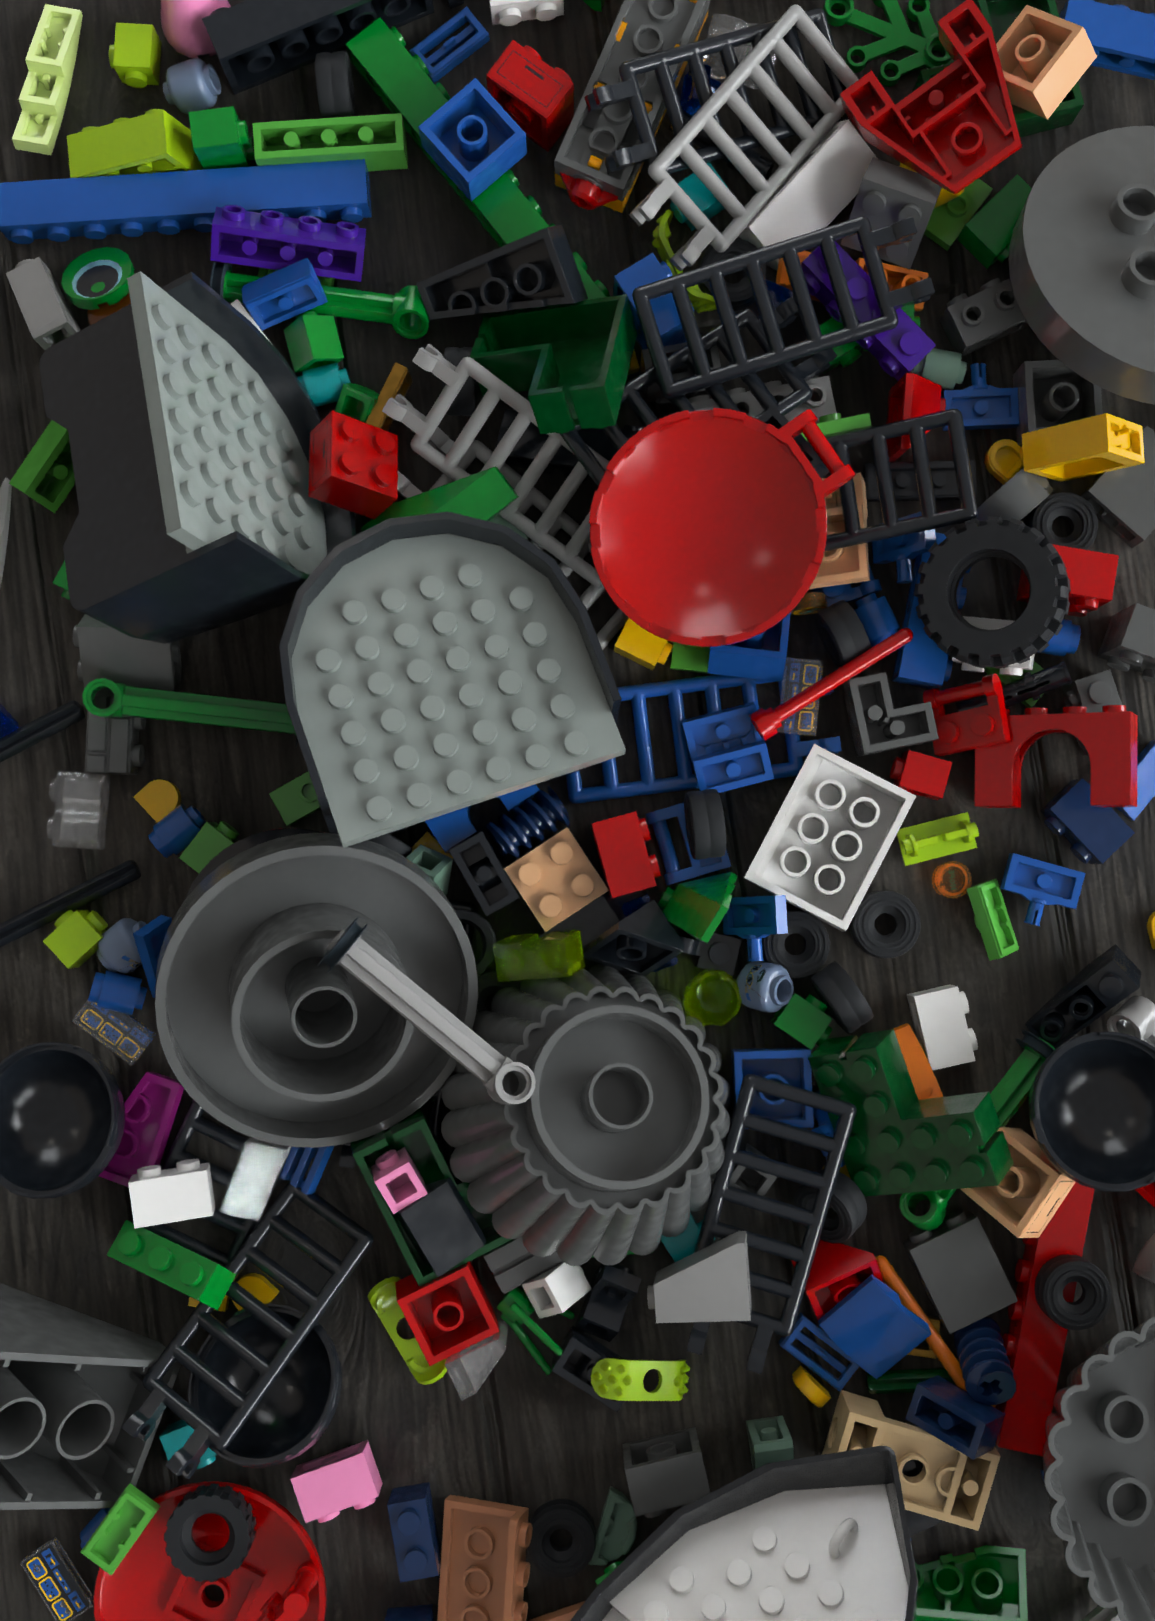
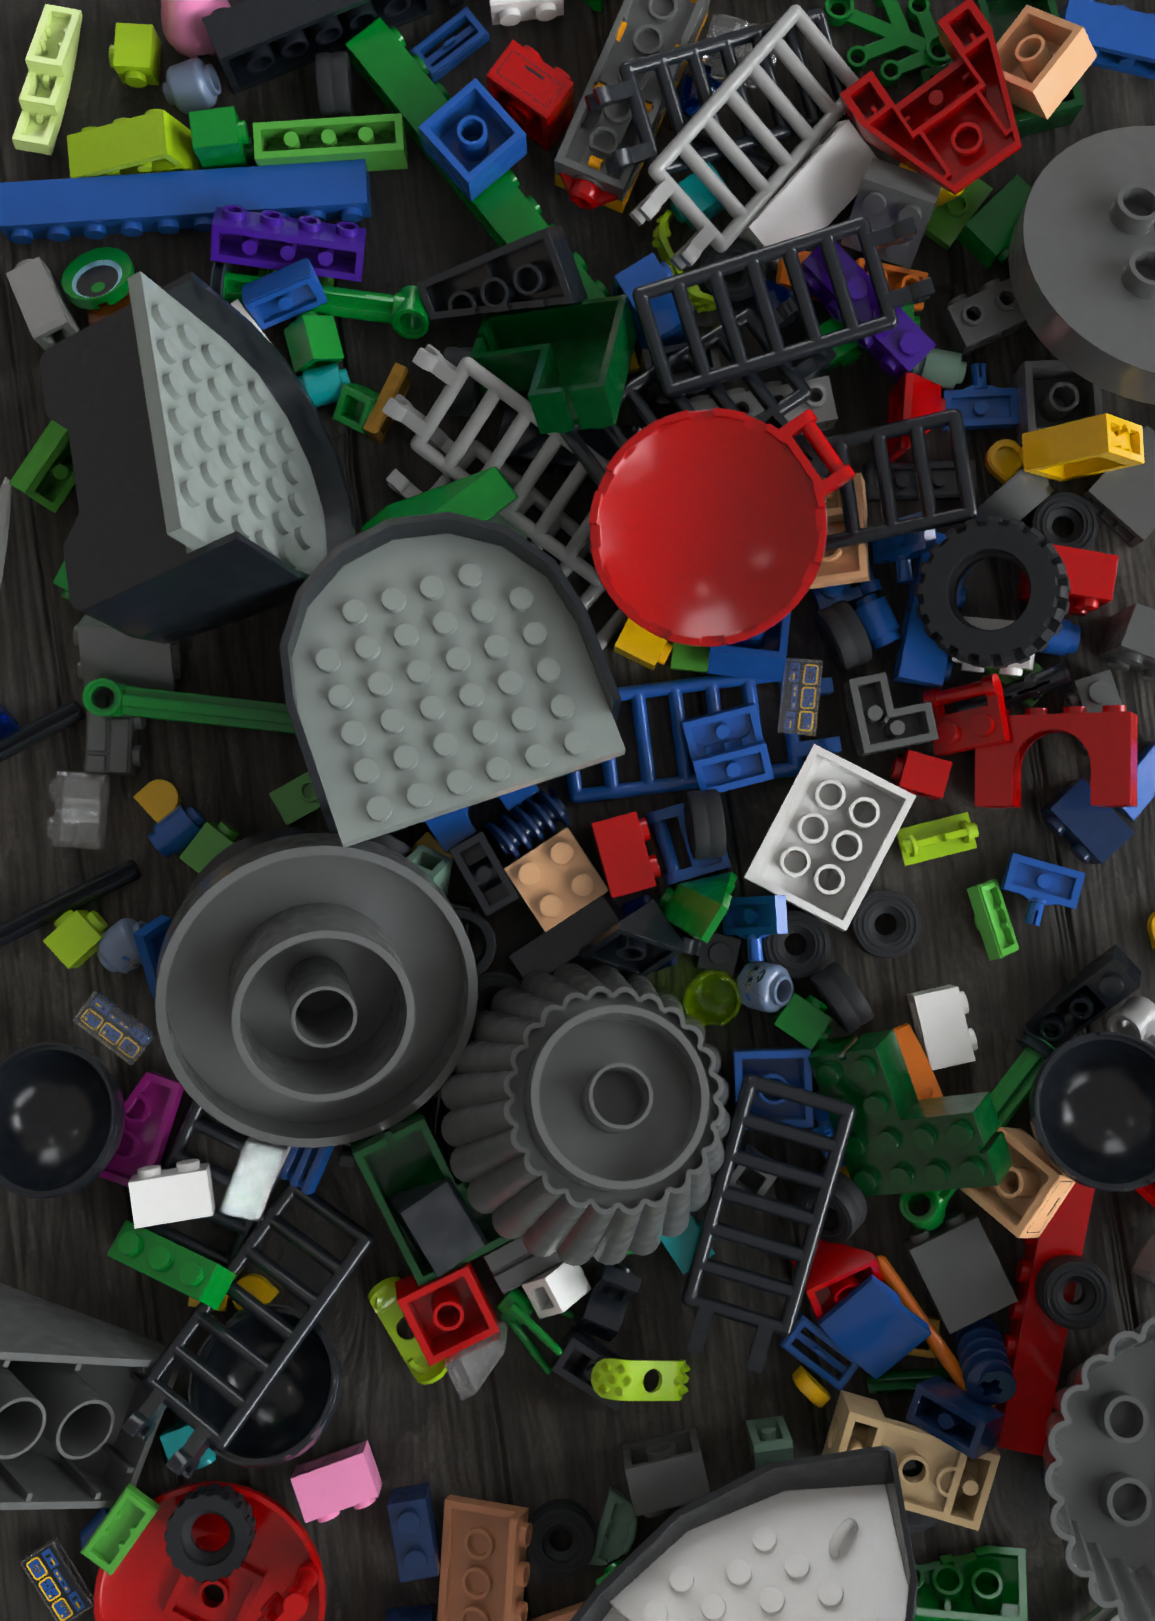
blue brick [88,970,147,1015] -> none
red brick [308,410,398,519] -> none
light grey piece [317,917,536,1105] -> none
bright pink brick [371,1147,428,1214] -> none
clear neon green brick [493,930,585,982] -> none
light grey slope [647,1231,752,1323] -> none
red piece [749,628,913,741] -> none
clear orange tile [791,592,828,615] -> none
bright green plate [801,413,871,441] -> none
clear orange tile [932,861,972,898] -> none

